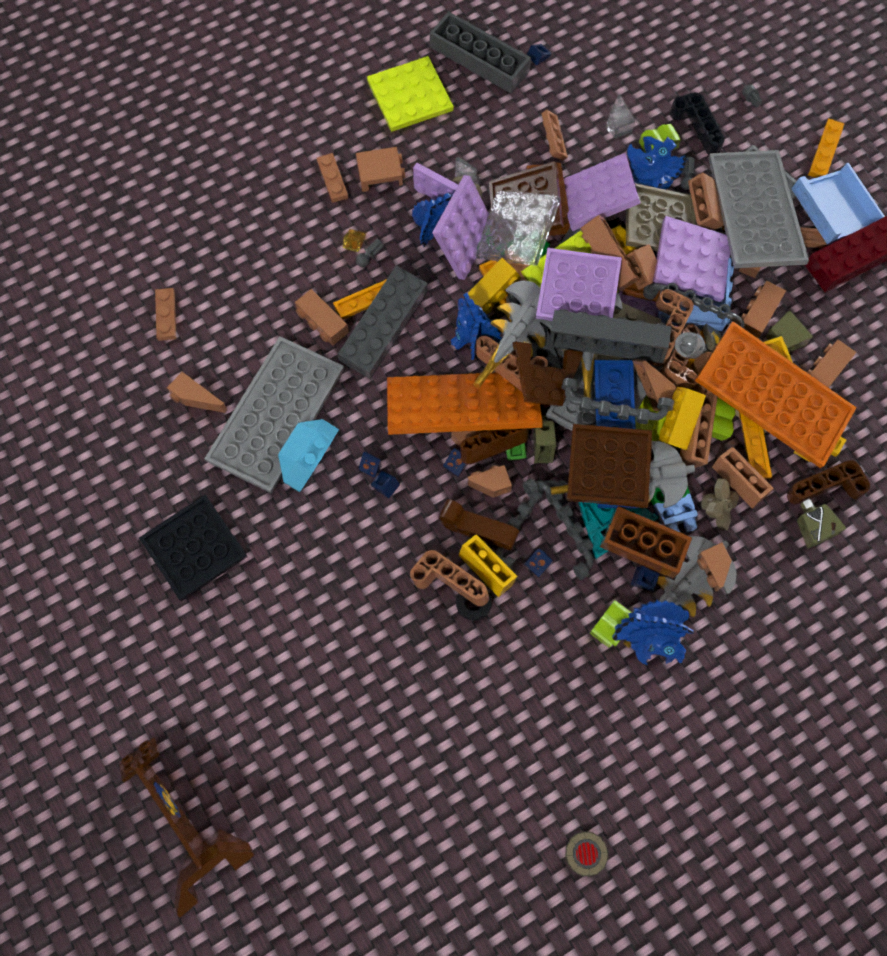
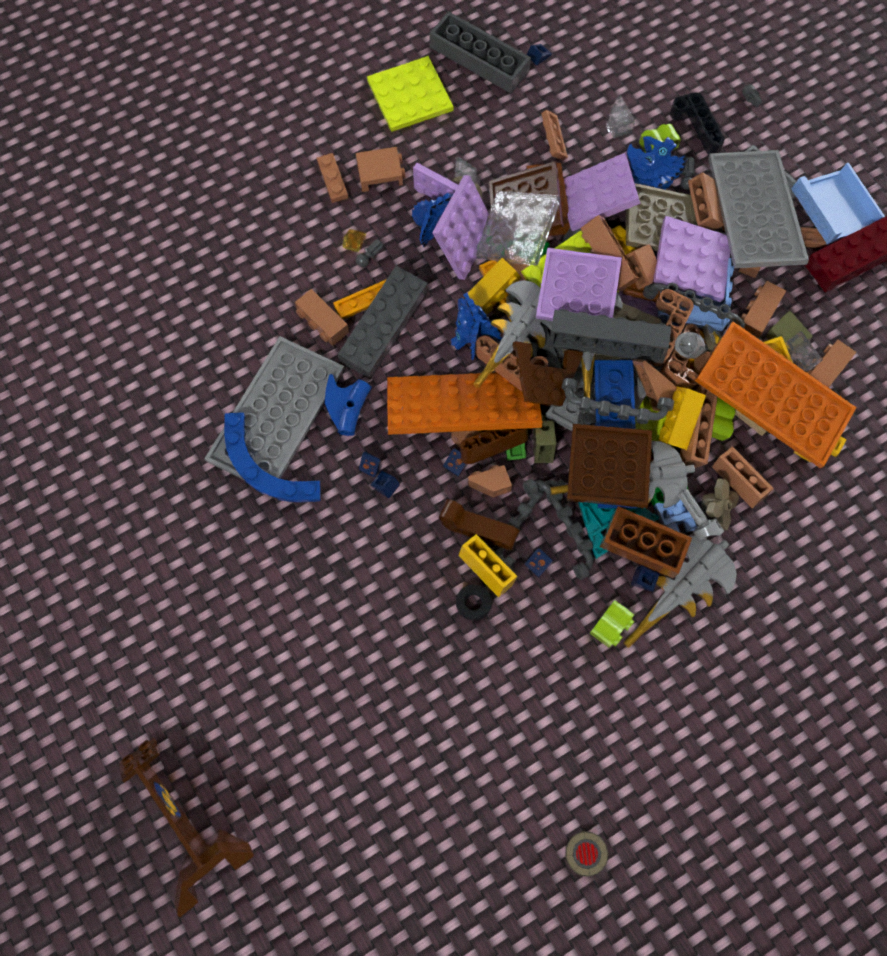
black plate [139,494,248,601] -> none
nougat plate [155,288,177,341] -> none
nougat slope [167,372,227,413] -> none
medium azure wedge [278,419,339,492] -> none
nougat beam [410,550,489,606] -> none
blue piece [612,600,694,665] -> none
nougat slope [697,543,732,592] -> none
light orange plate [739,412,772,479] -> none
reddish brown beam [787,460,870,504] -> none
olive torso [797,499,847,549] -> none
light orange plate [808,118,845,178] -> none
none -> blue plate [224,412,321,502]
none -> blue pin [325,374,372,436]
none -> light grey piece [678,489,724,545]
none -> clear slope [785,331,823,372]

